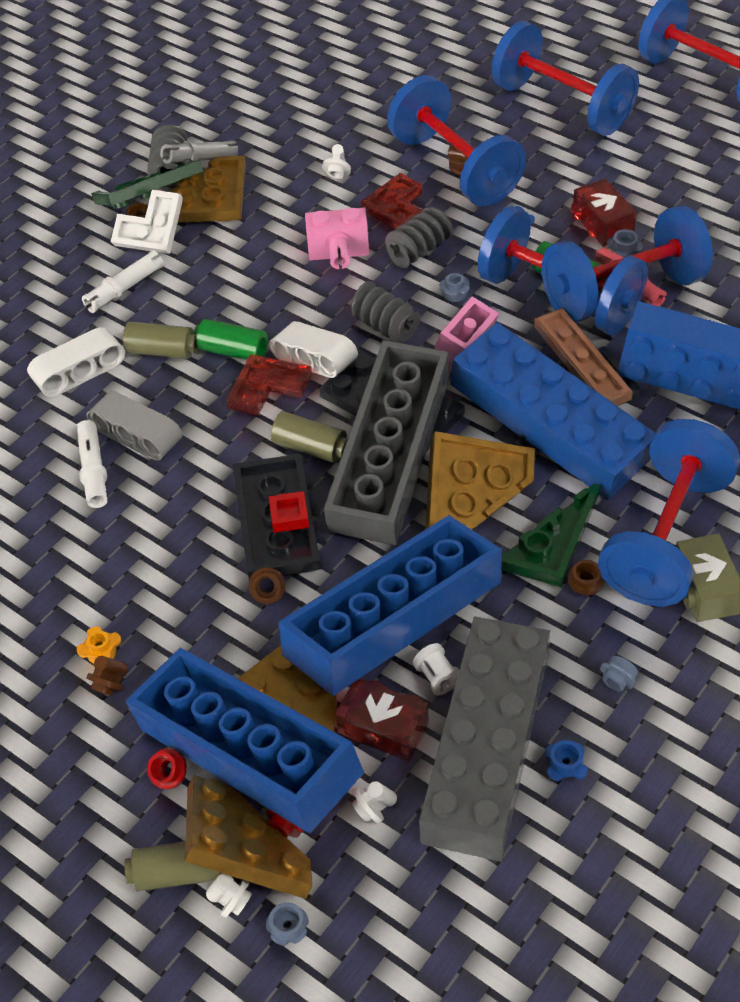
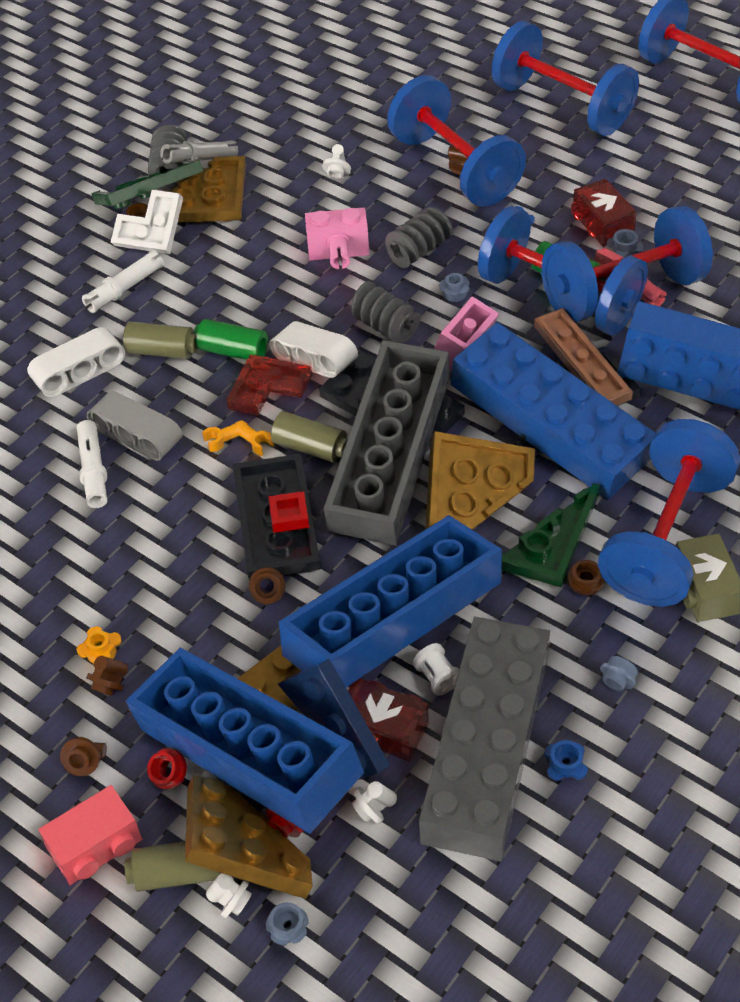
clear red plate [361,173,422,230] -> none
none -> coral brick [38,785,142,885]
none -> reddish brown plate [60,737,107,776]
none -> light orange arm [202,420,274,456]
none -> dark blue wing [278,659,390,780]

